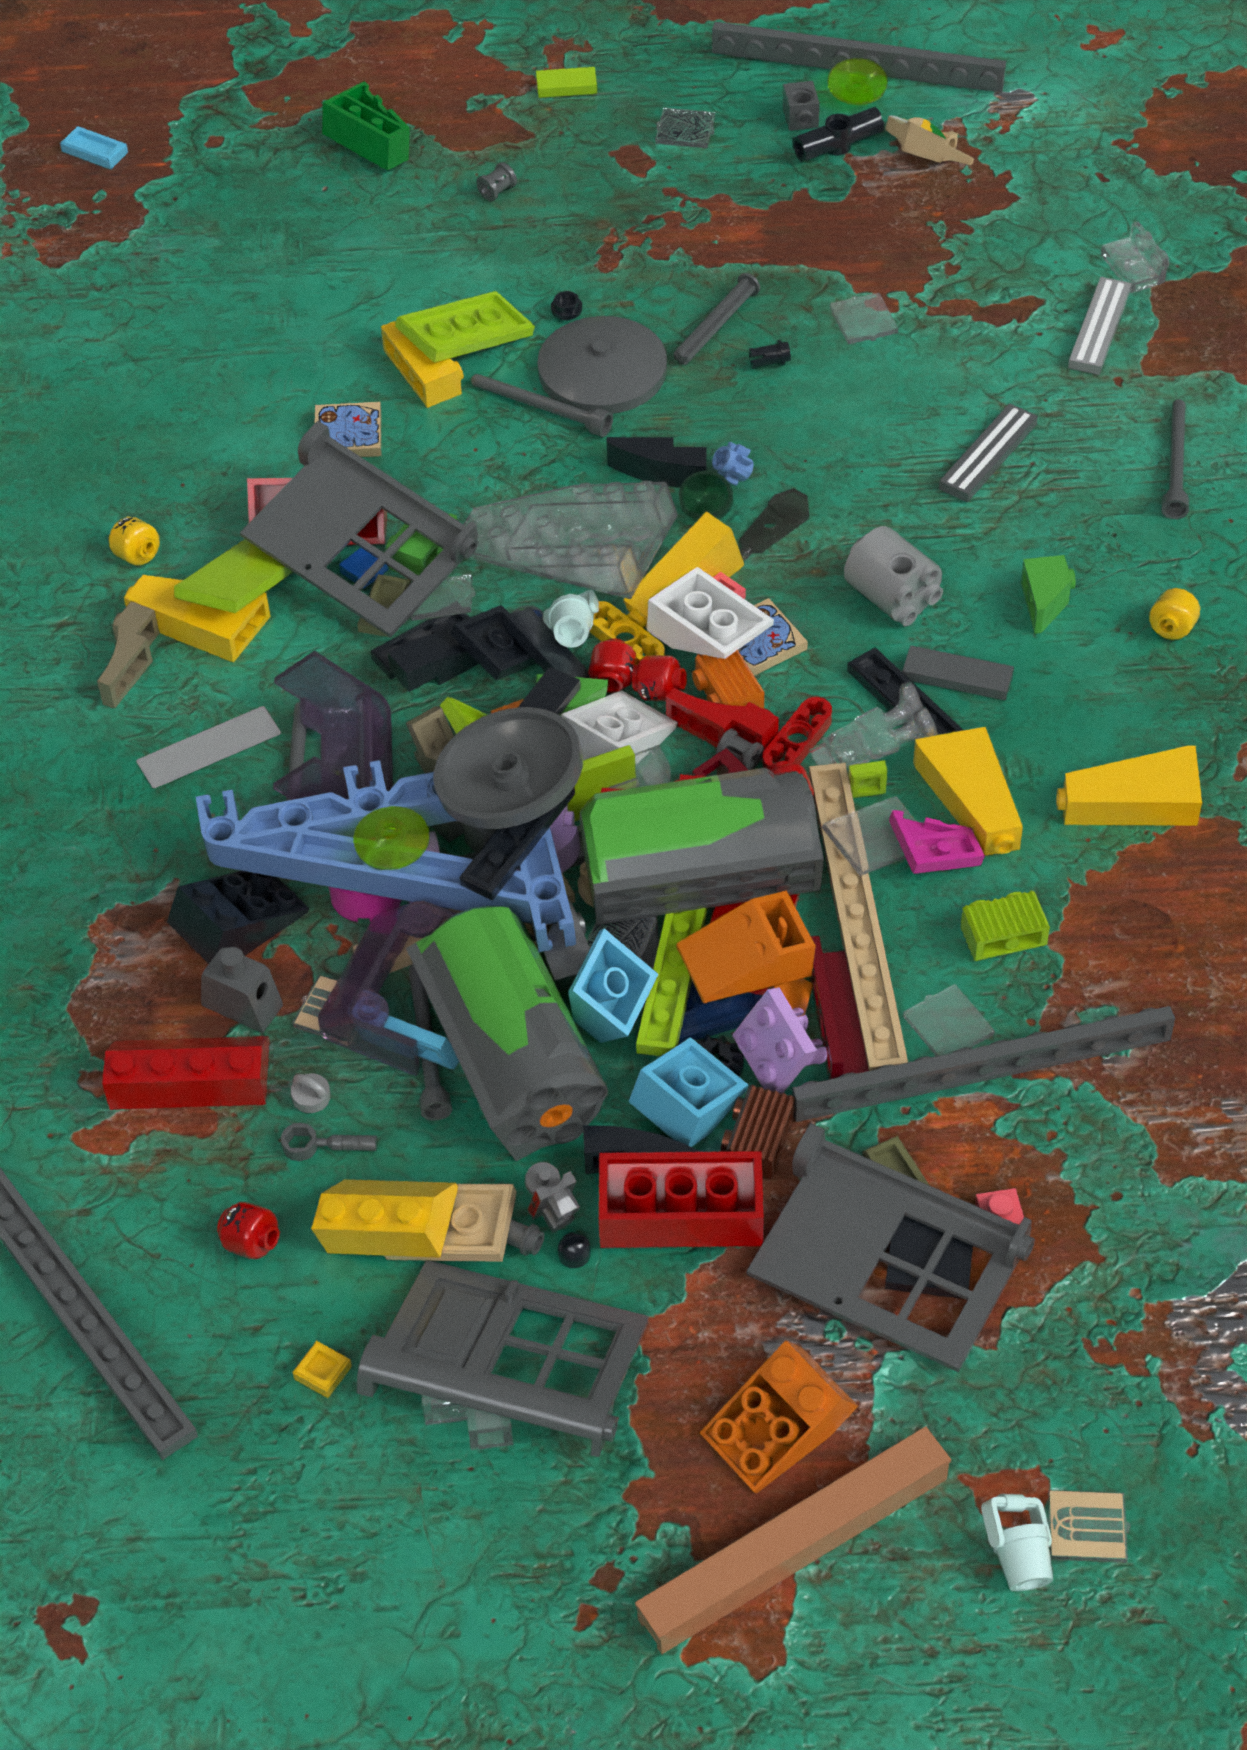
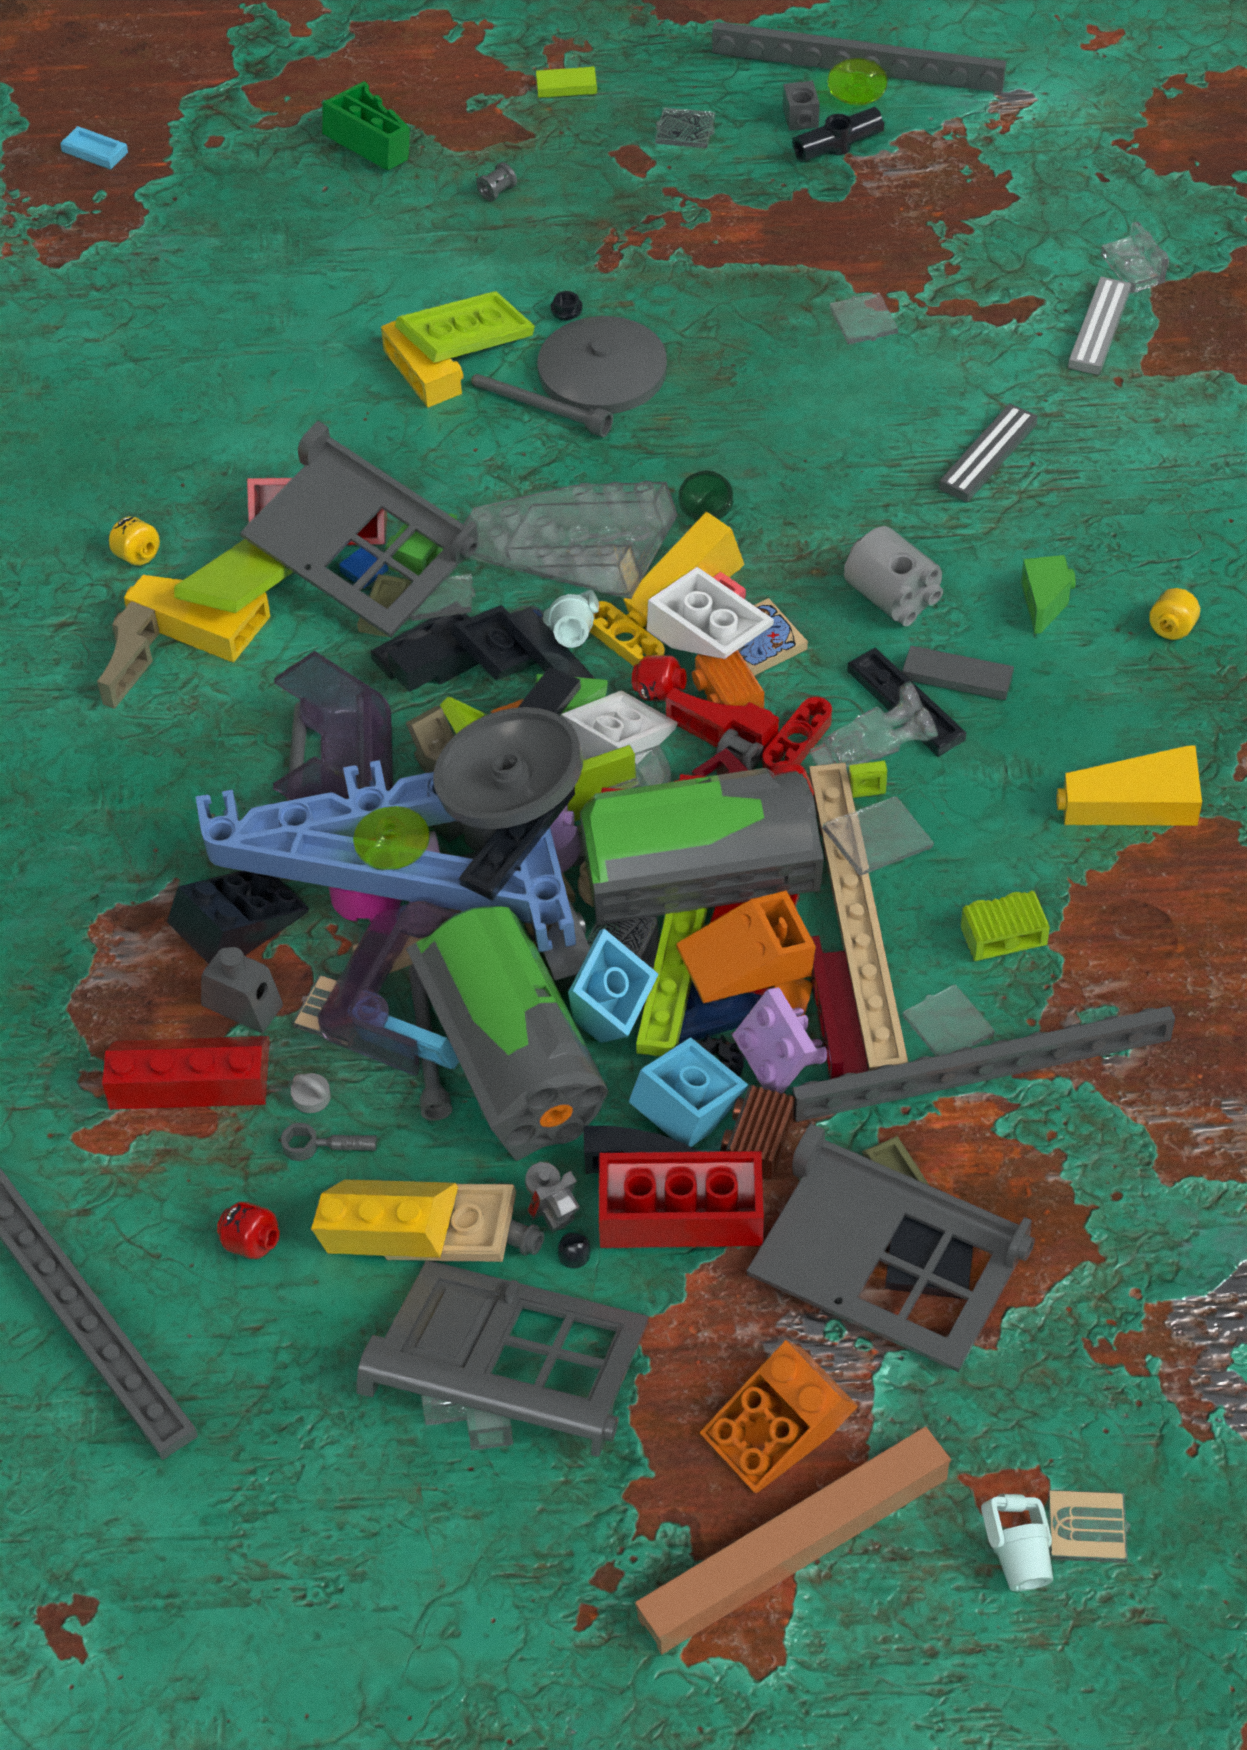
light grey sticker [137,706,281,788] -> none
yellow tile [292,1340,352,1398] -> none
tile [315,402,381,457] -> none
red head [588,638,637,693] -> none
black slope [606,437,707,490] -> none
dark grey axle [674,273,760,365] -> none
medium blue gear [712,442,753,486] -> none
clear smoke piece [739,488,810,561] -> none
black pin [749,340,791,369] -> none
tan animal [885,116,974,165] -> none
dark pink wing [889,810,985,874] -> none
yellow slope [913,727,1023,856] -> none
coral plate [975,1188,1024,1225] -> none
dark grey piece [1162,399,1189,519] -> none

